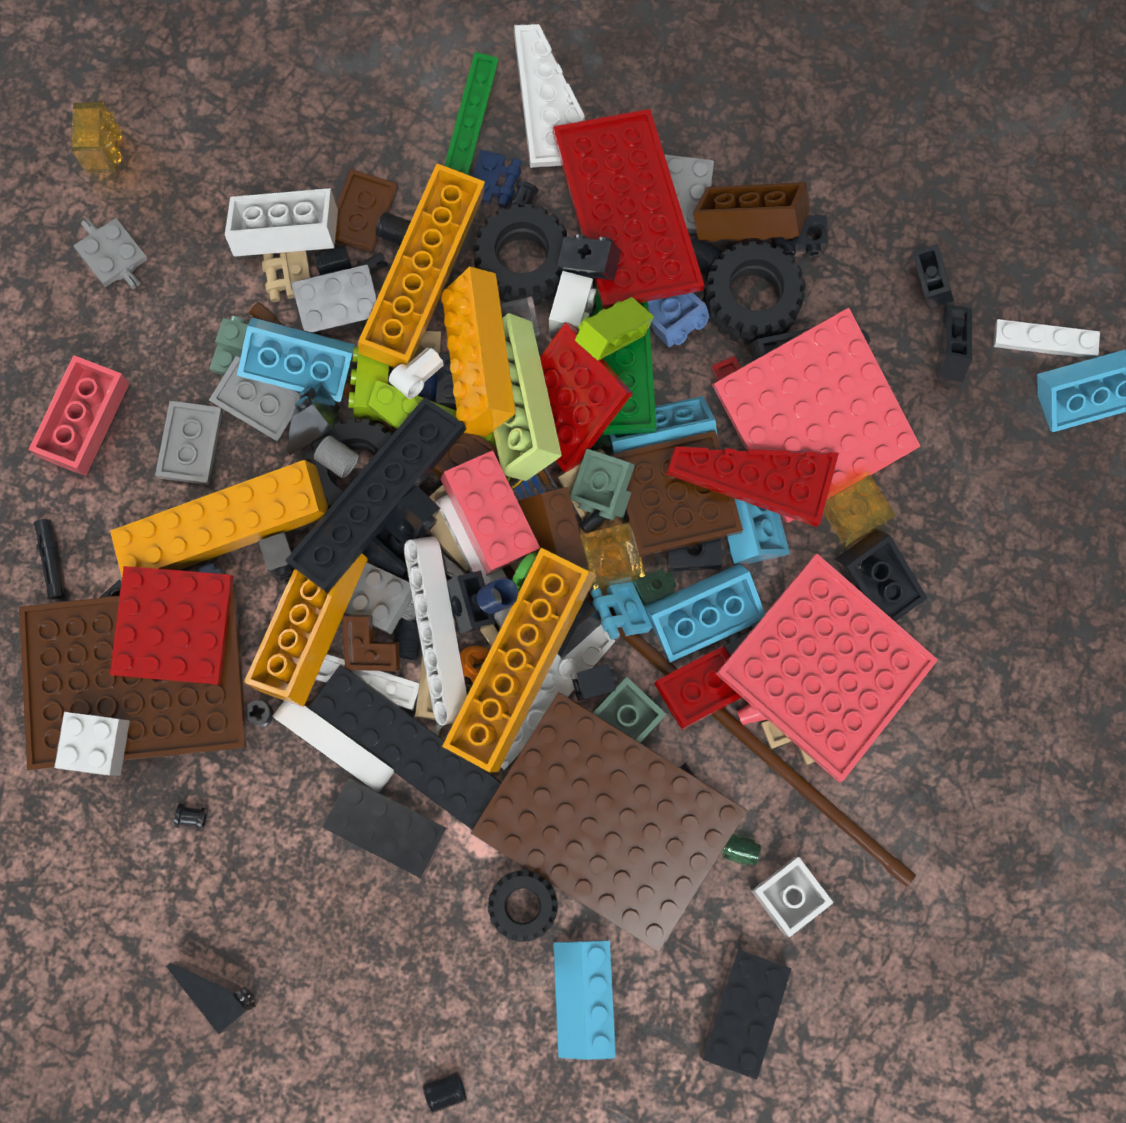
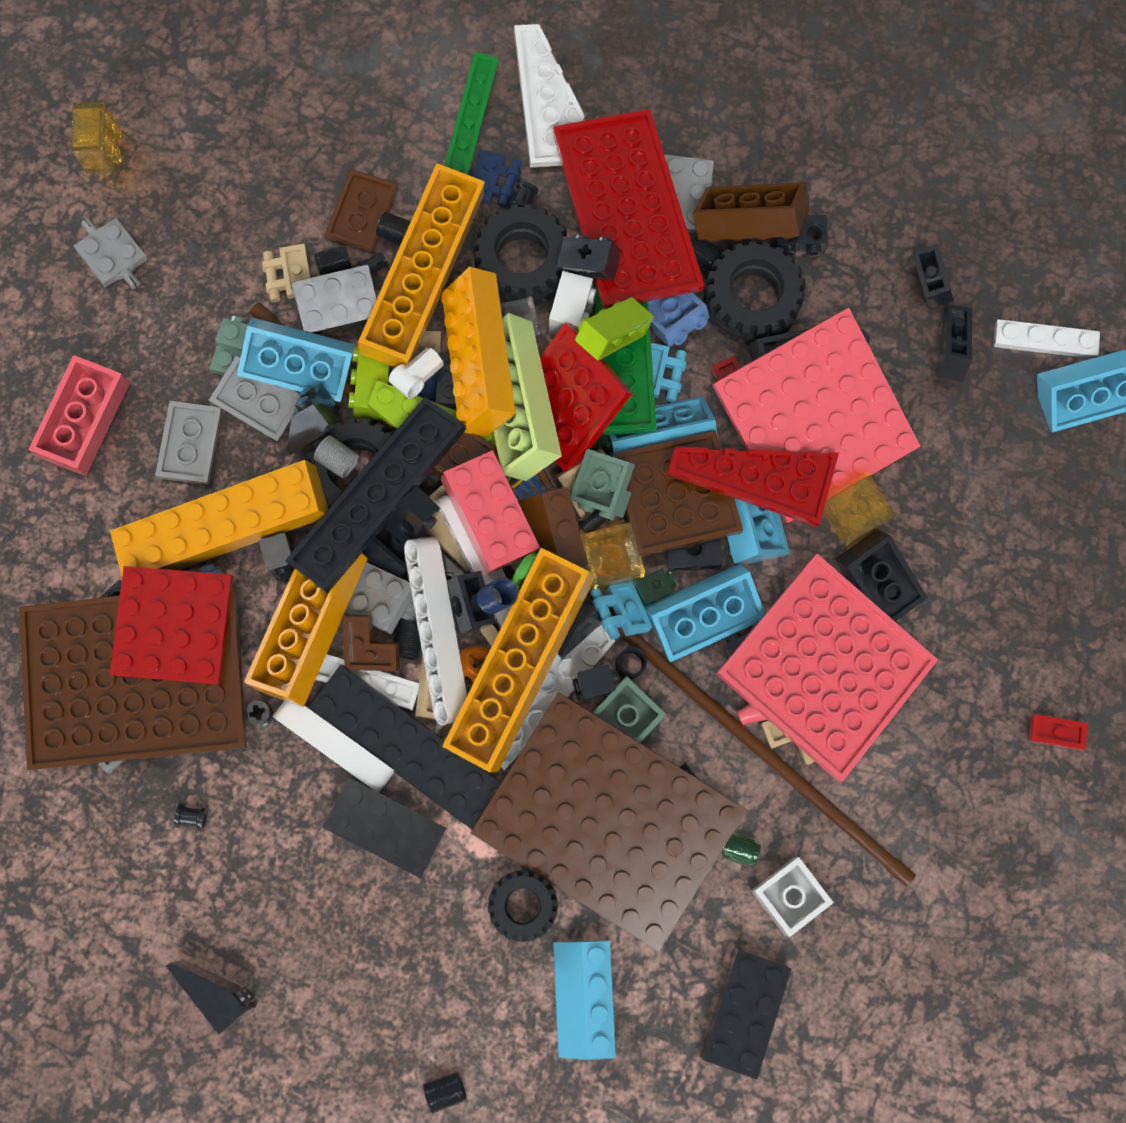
black pin [34,519,66,600] -> none
white brick [55,712,130,776] -> none
white brick [225,188,338,256] -> none
red plate [654,646,742,730] -> none
none -> black piece [615,646,648,679]
none -> medium azure plate [651,343,687,402]
none -> red plate [1028,714,1088,751]

